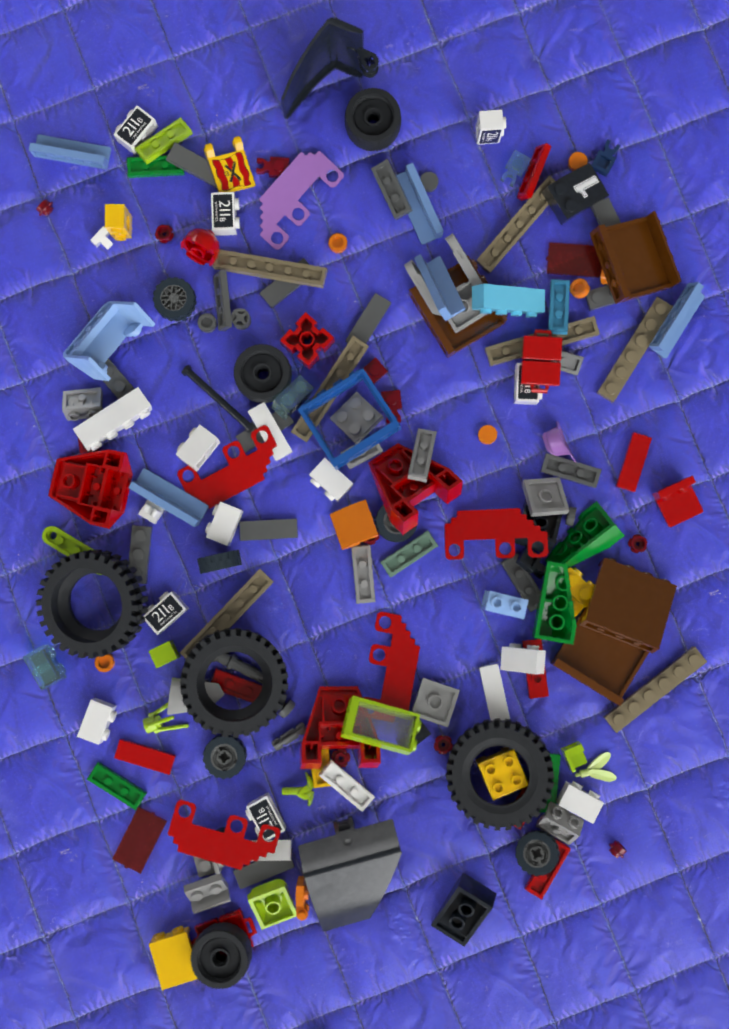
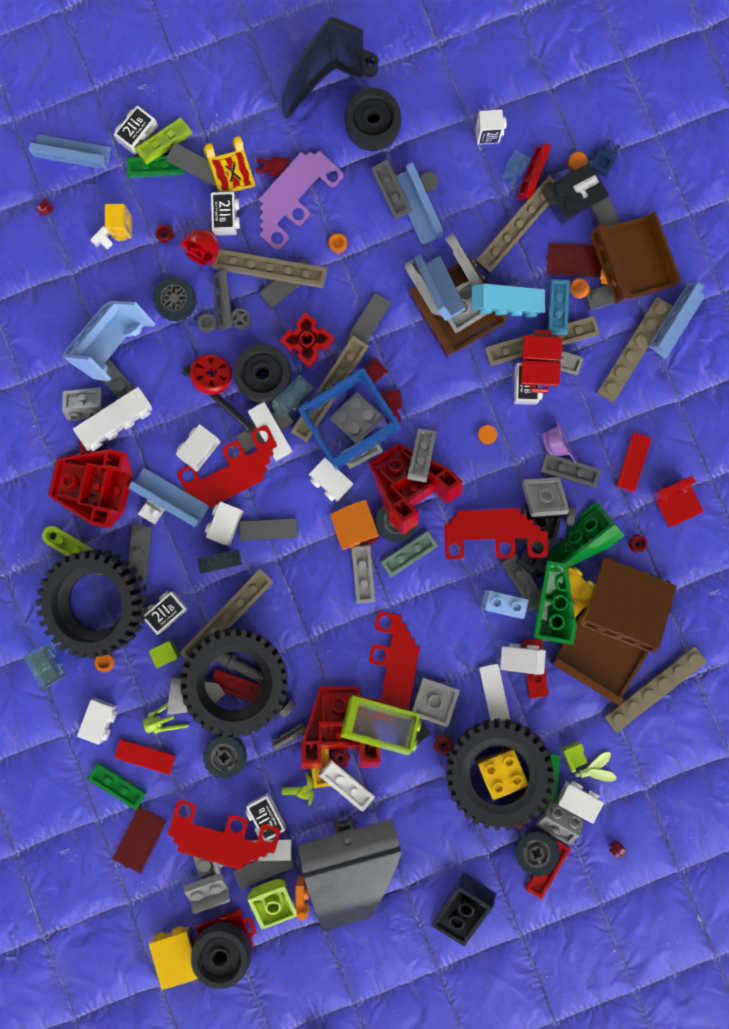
none -> red wheel [189,354,232,395]

